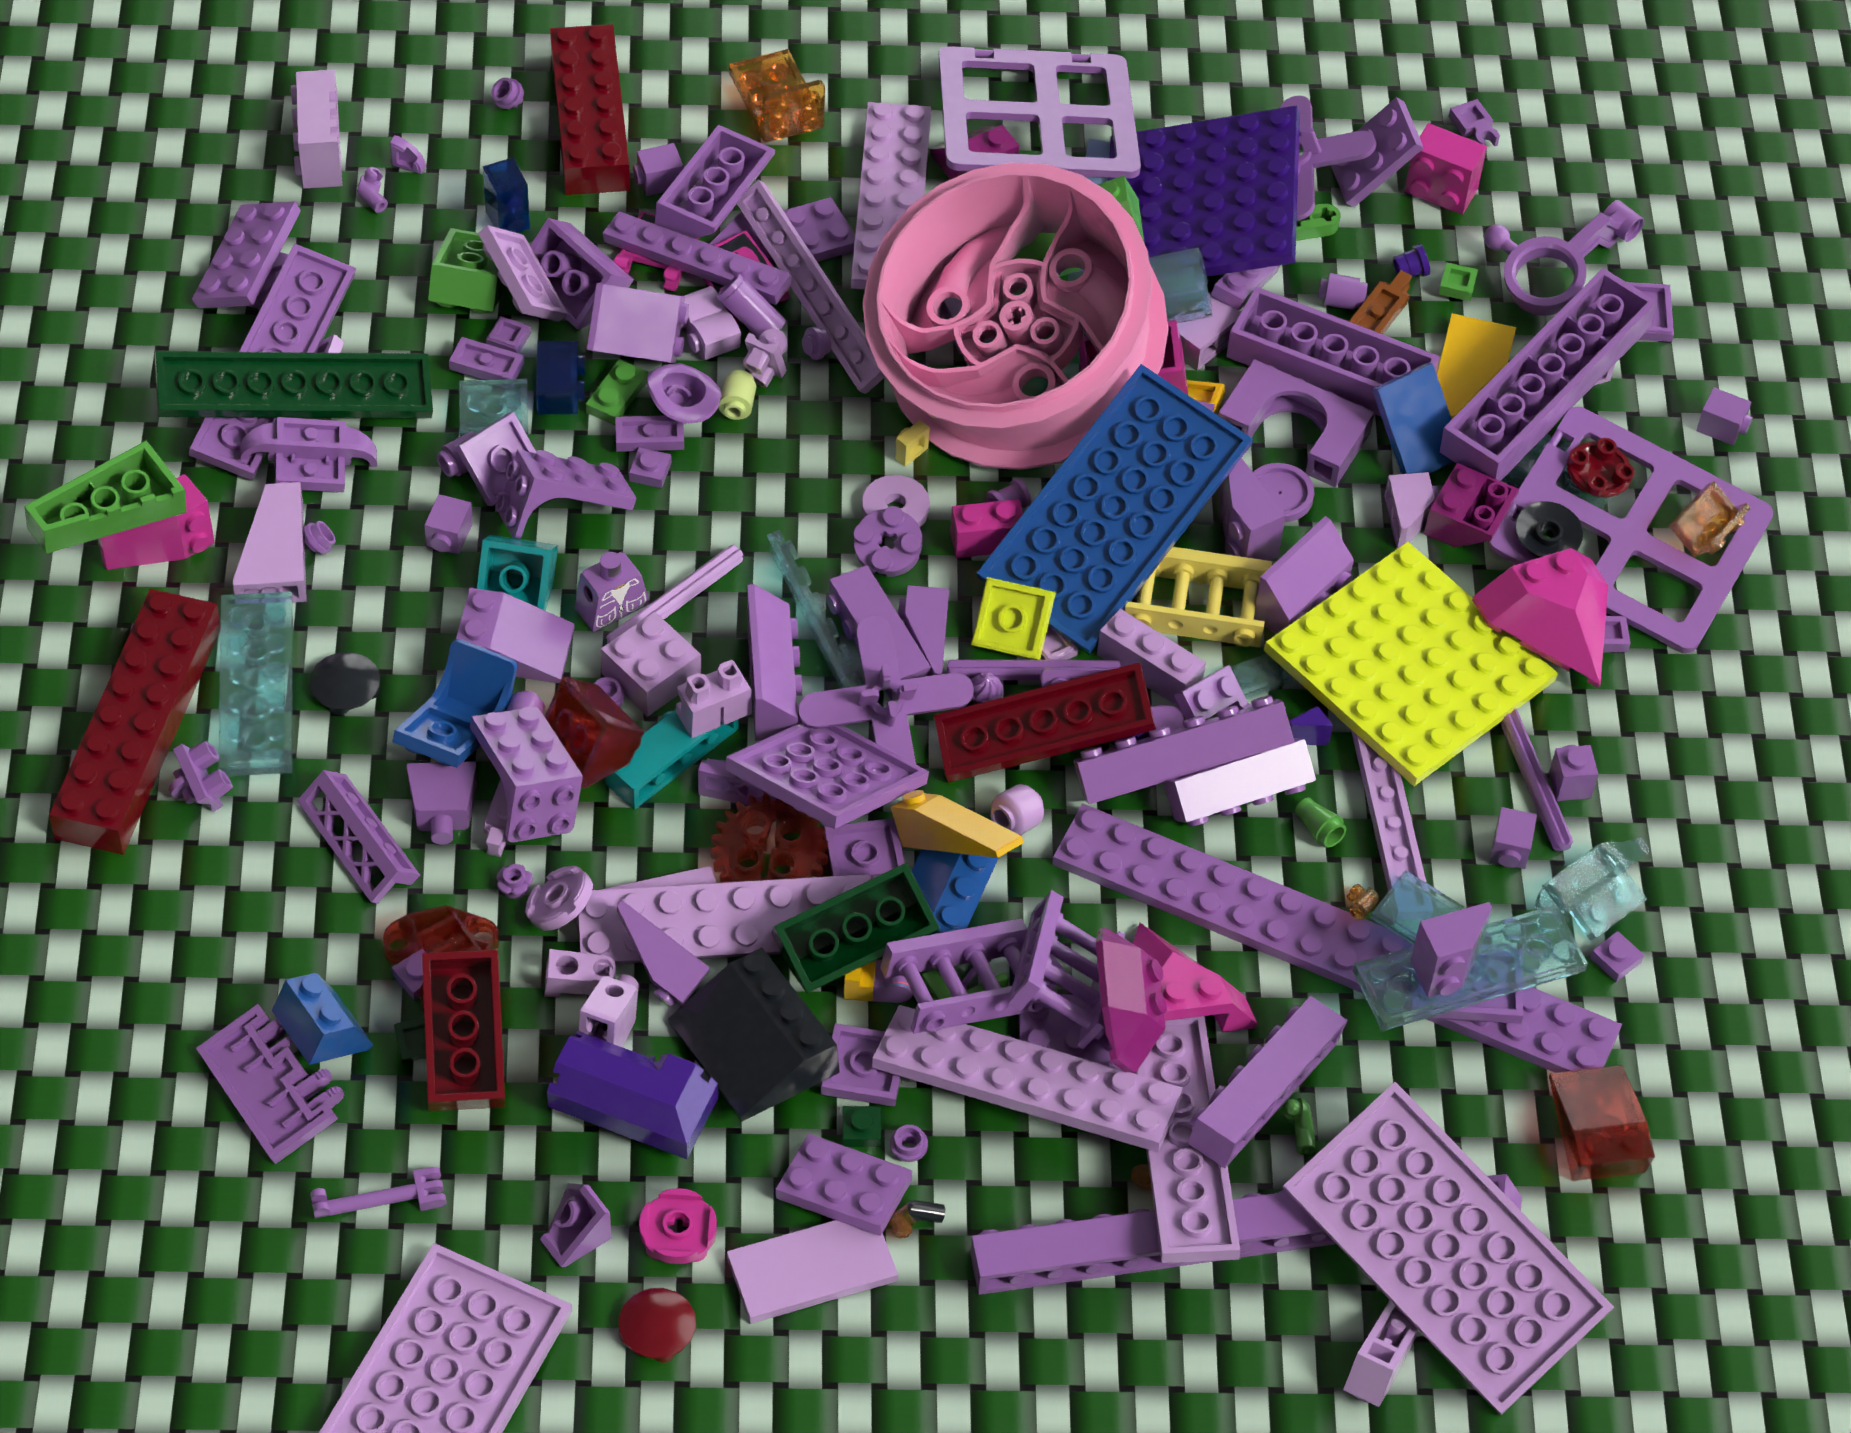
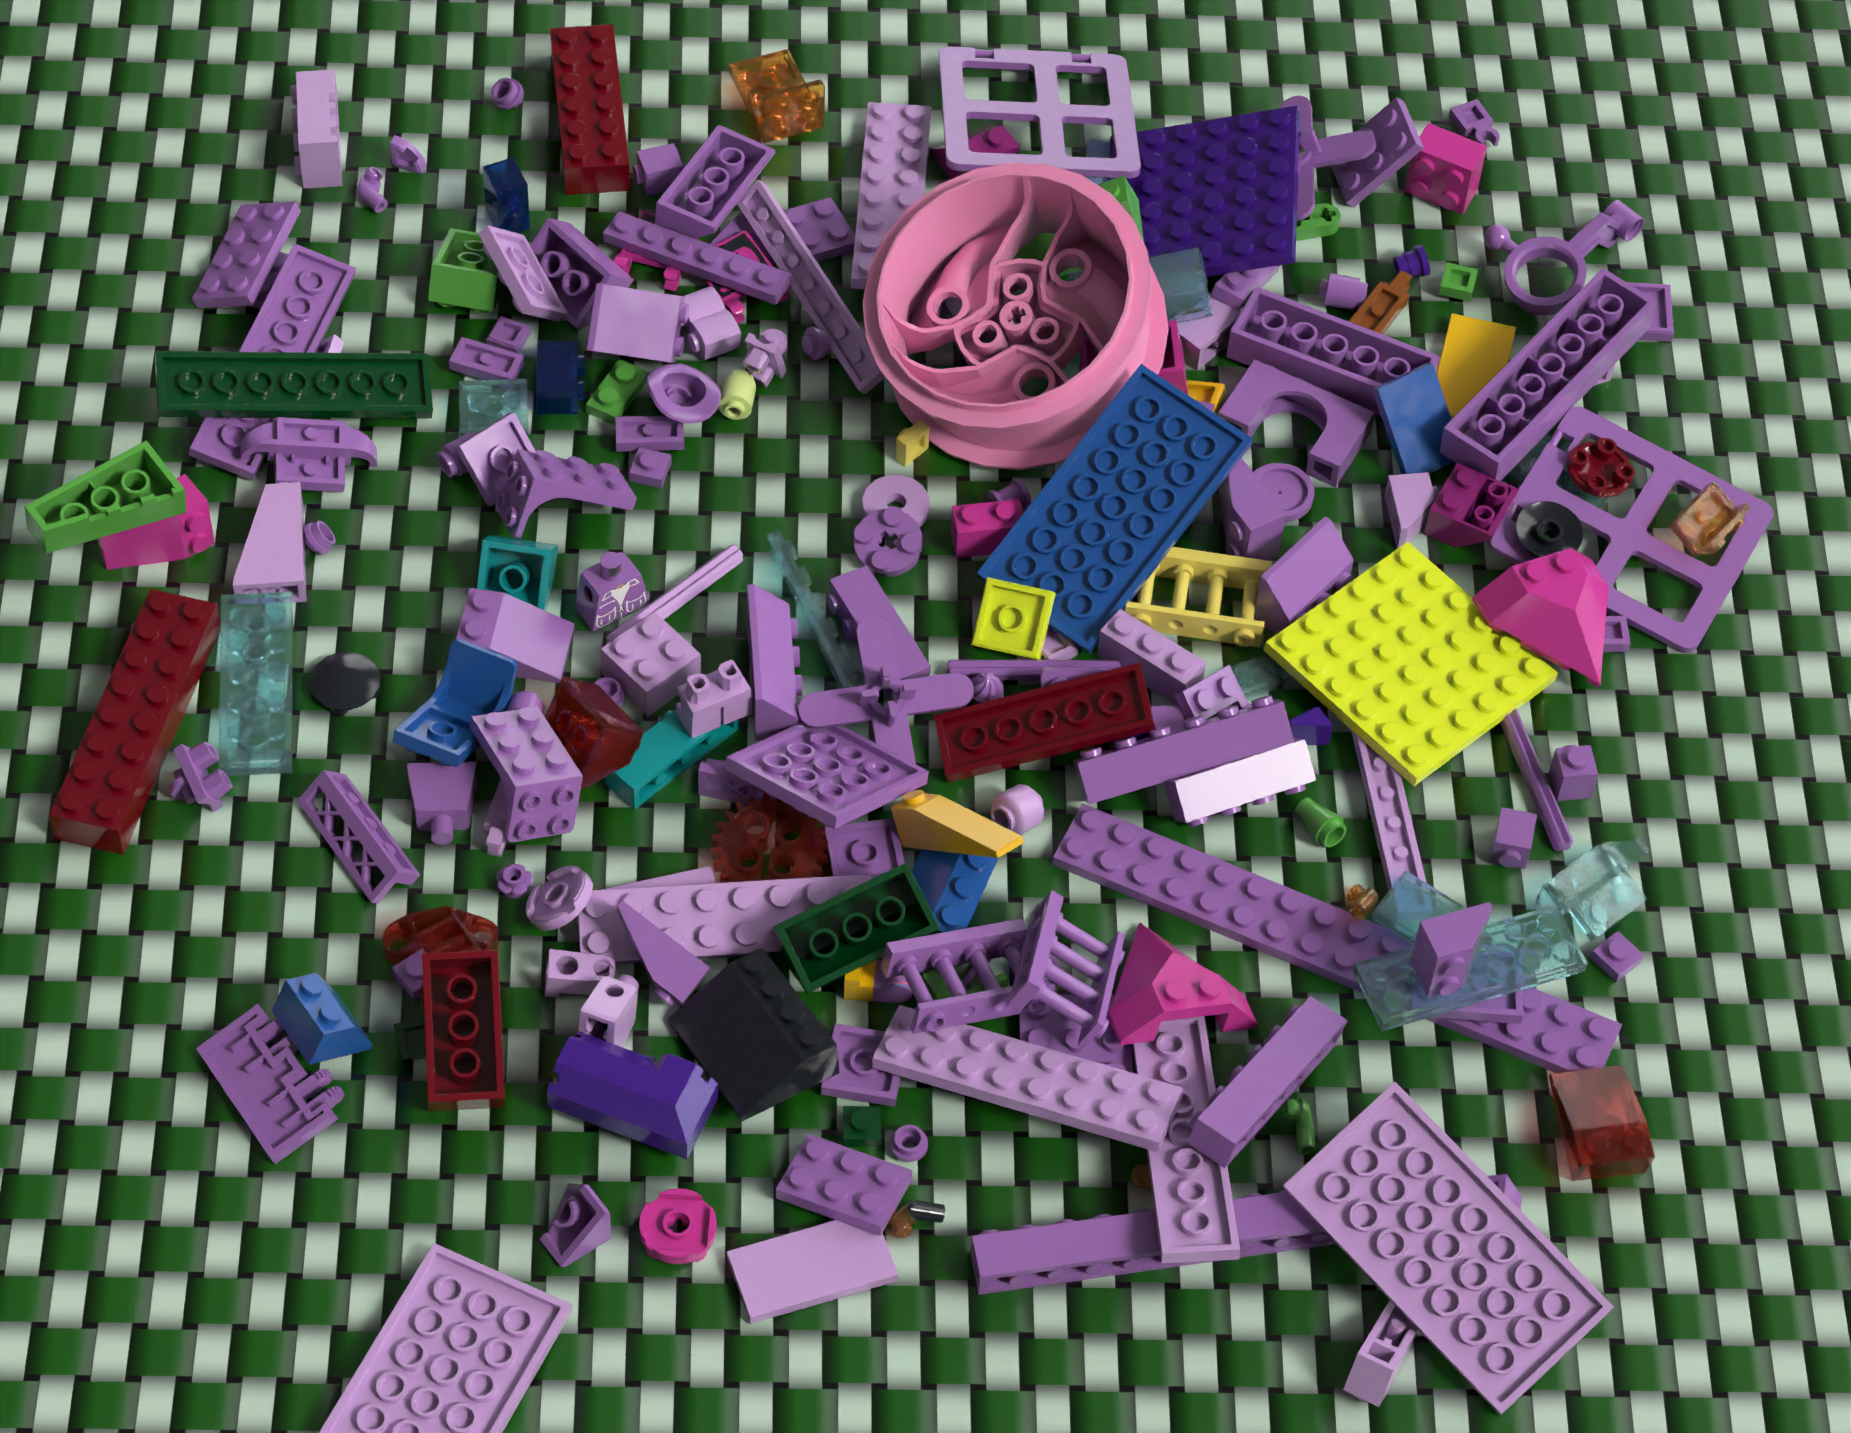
medium lavender hinge [310,1167,447,1219] -> none
medium lavender brick [424,494,473,555] -> none
dark red dish [619,1288,696,1363] -> none
medium lavender pin [716,273,786,339] -> none
medium lavender slope [898,585,949,676] -> none
magenta wedge [1096,927,1167,1073] -> none
medium lavender brick [1696,387,1753,446] -> none

